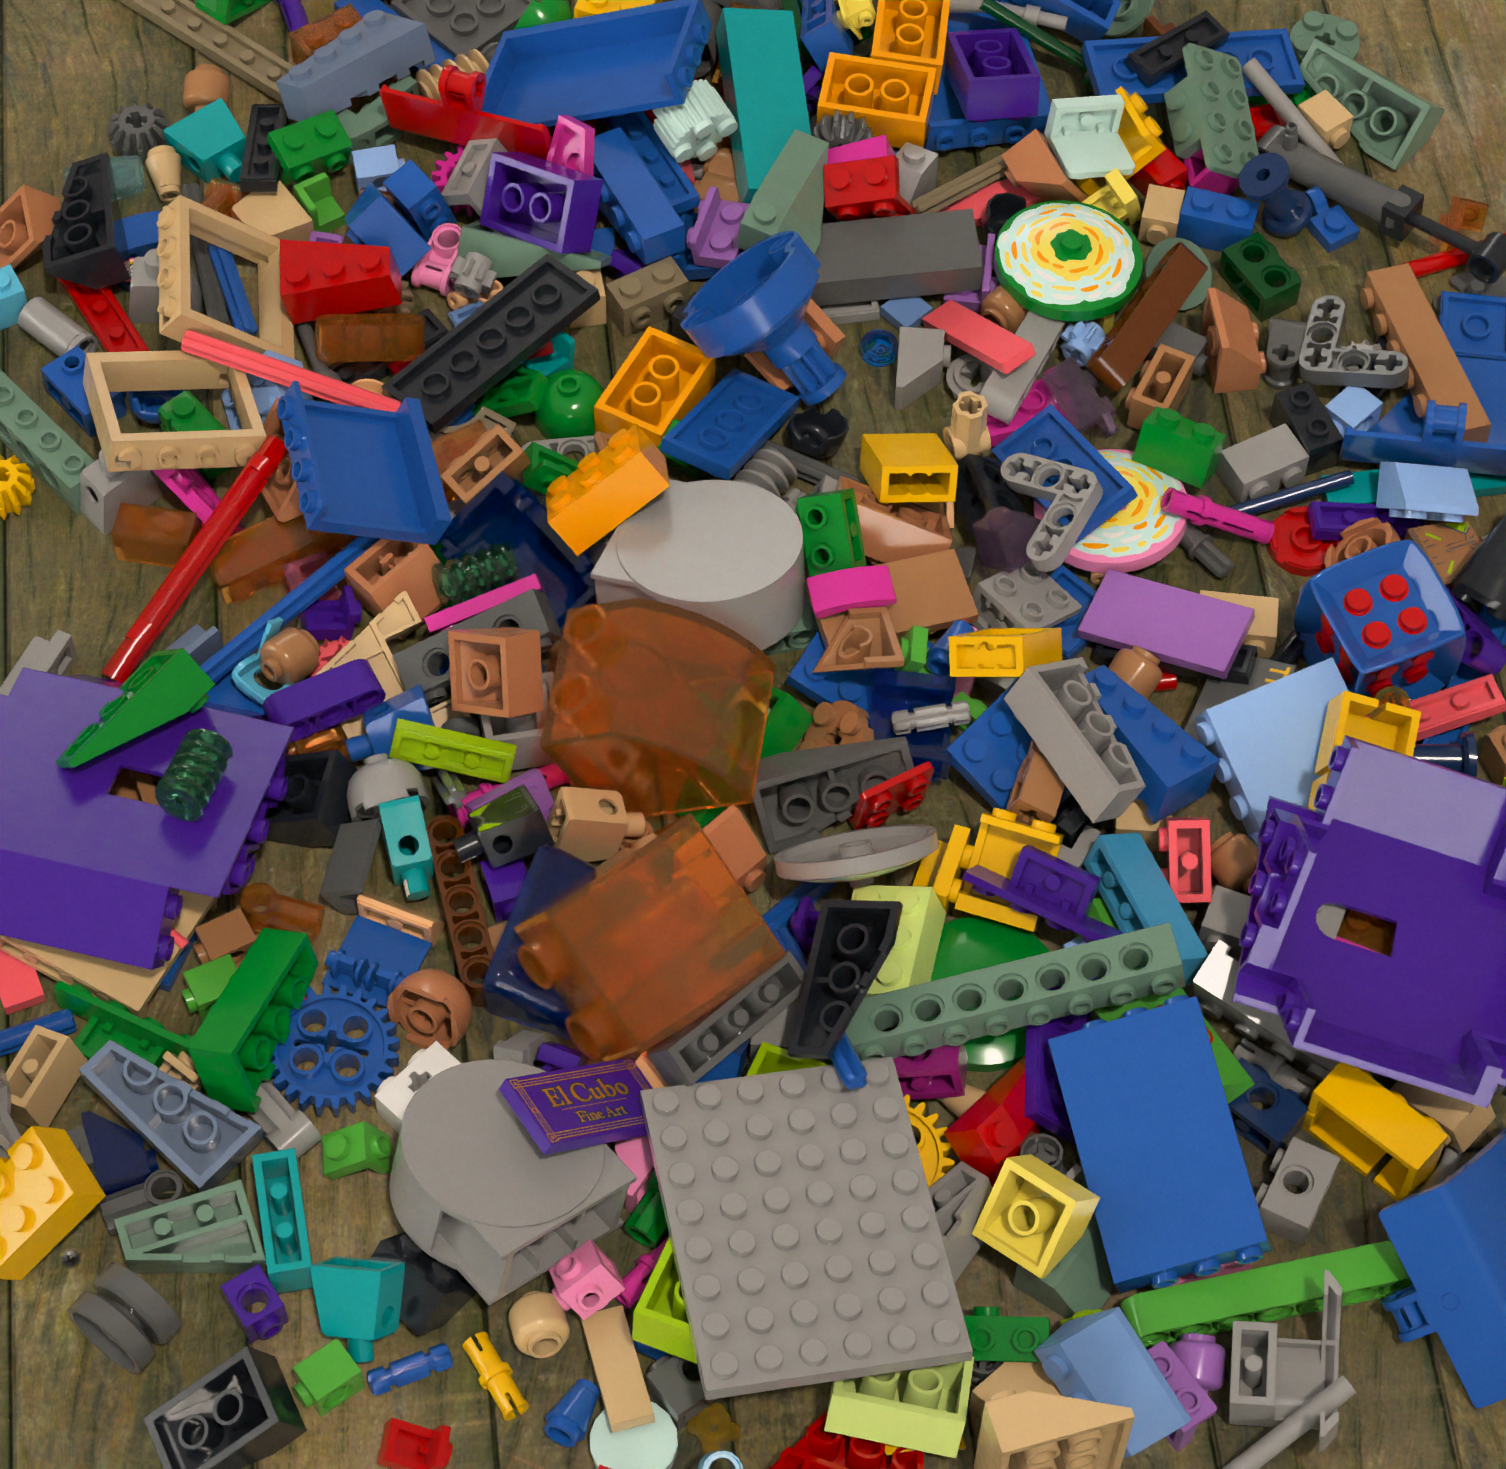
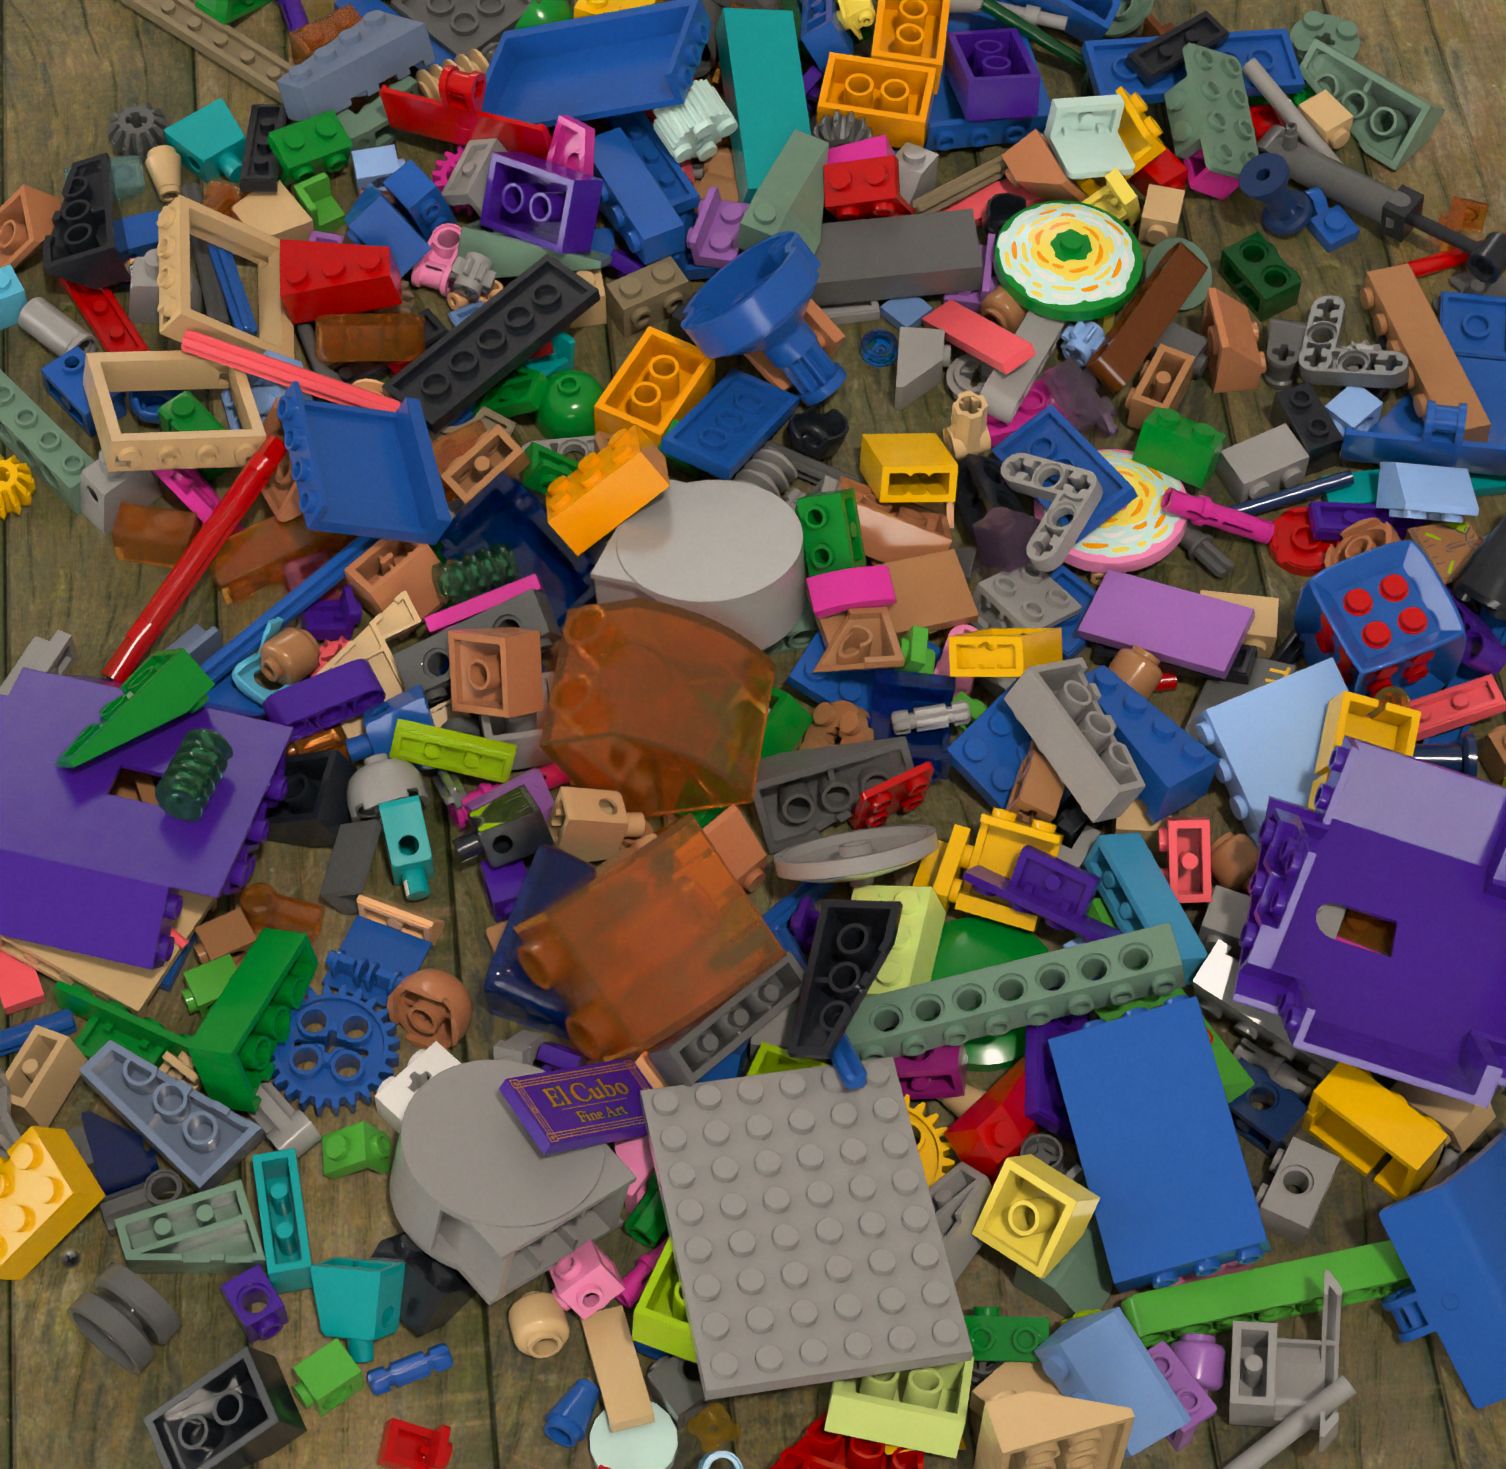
medium nougat head [183,64,231,113] -> none
reddish brown beam [426,815,499,1007] -> none
yellow pin [462,1332,529,1421] -> none
blue cone [926,620,974,680] -> none
blue brick [1176,186,1260,252] -> none

